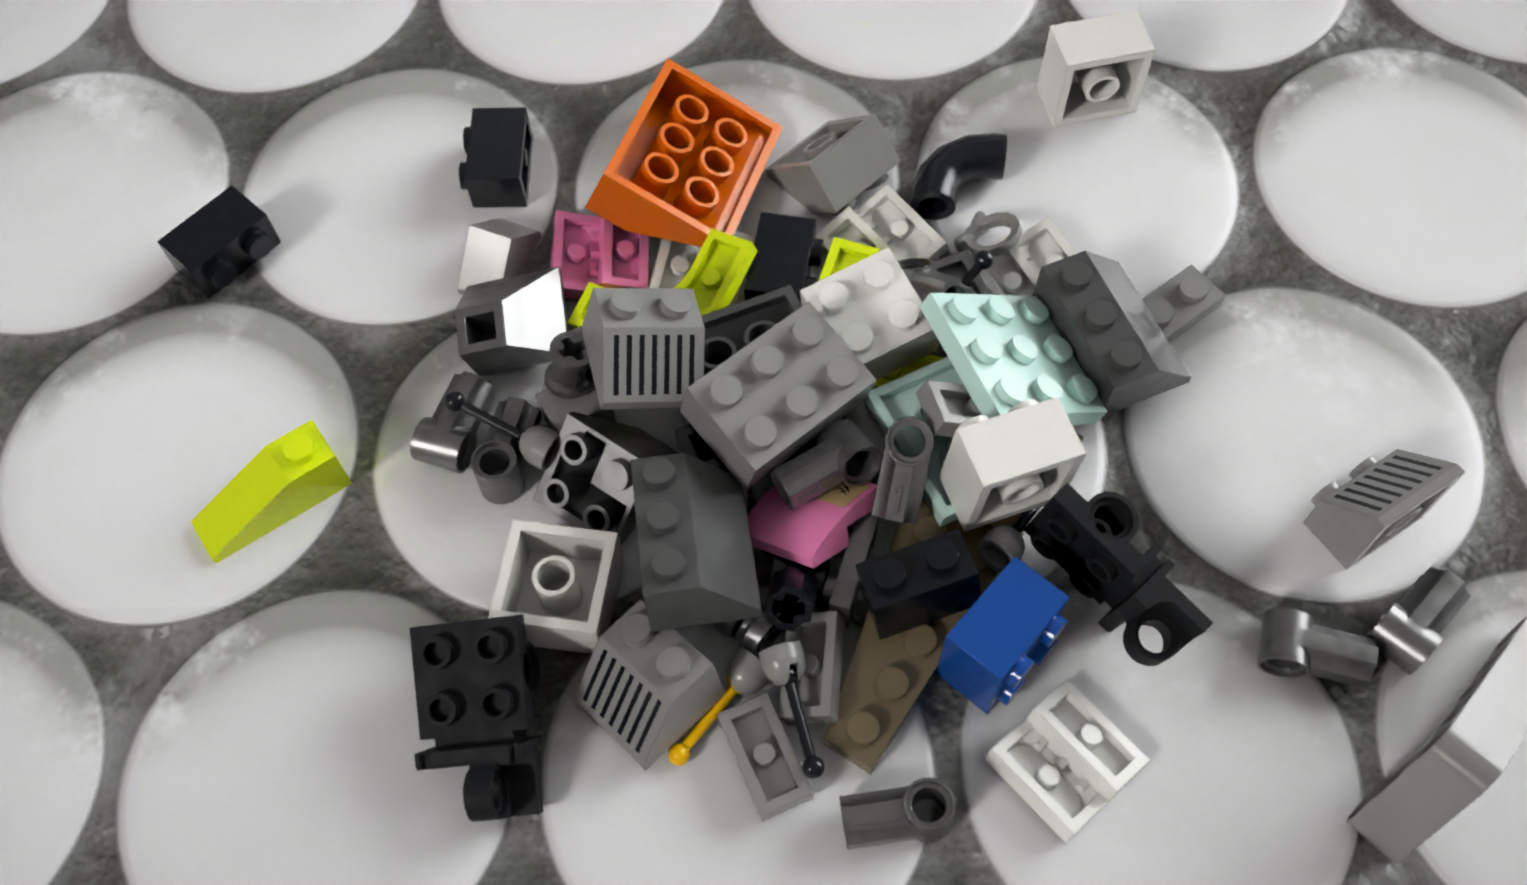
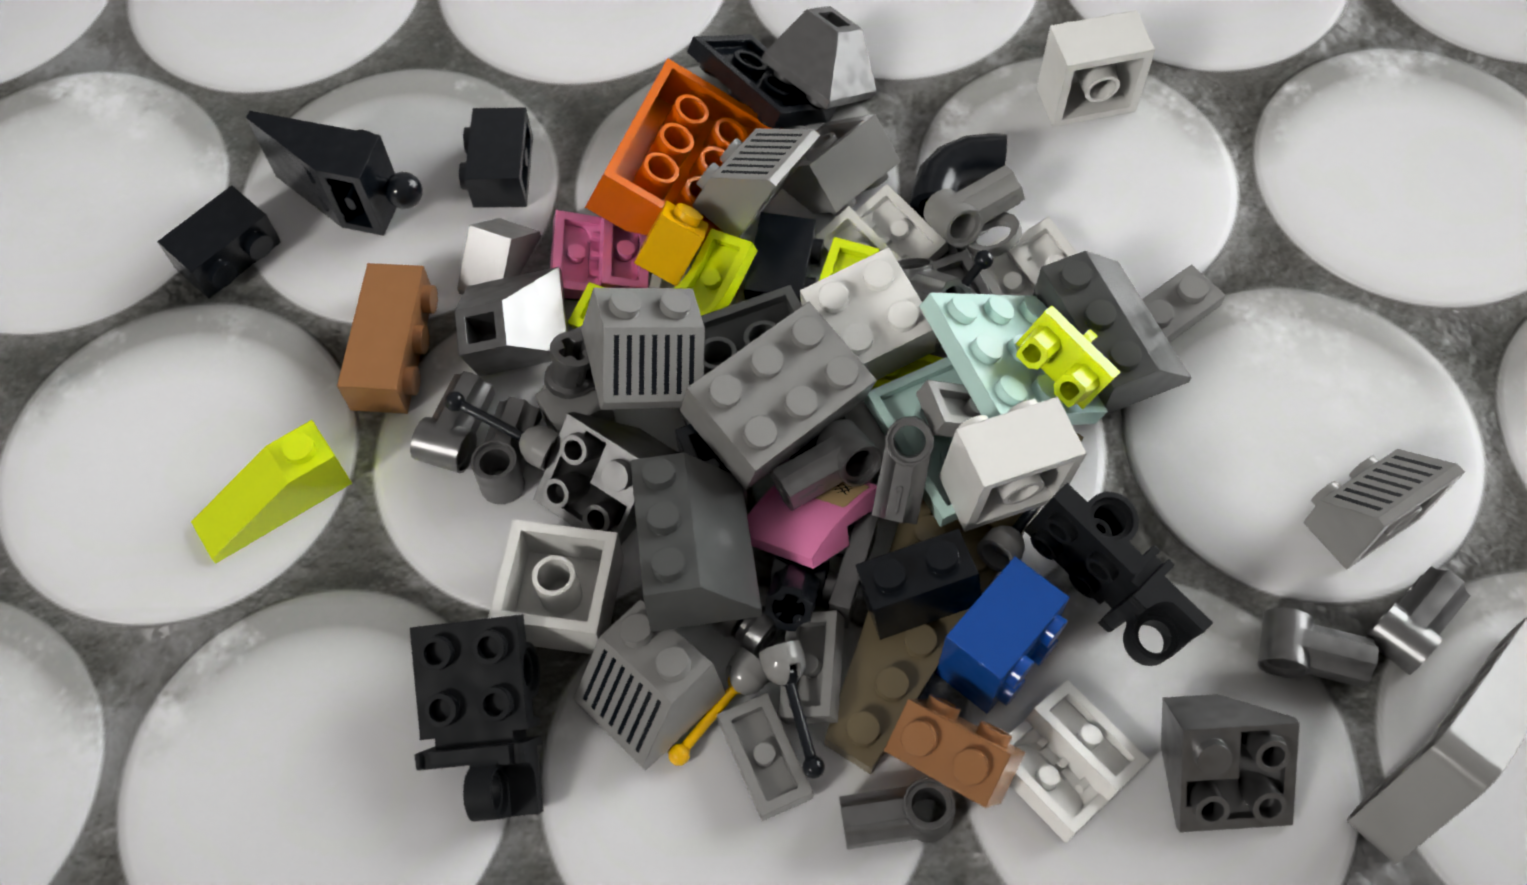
none -> black slope [246,111,423,236]
none -> medium nougat brick [337,263,438,414]
none -> yellow brick [634,201,709,286]
none -> black plate [687,34,836,129]
none -> light grey slope [692,128,820,238]
none -> flat silver slope [761,6,876,109]
none -> medium nougat brick [884,694,1025,808]
none -> light grey piece [924,165,1025,248]
none -> neon yellow hips [1016,306,1121,409]
none -> flat silver slope [1161,694,1300,832]

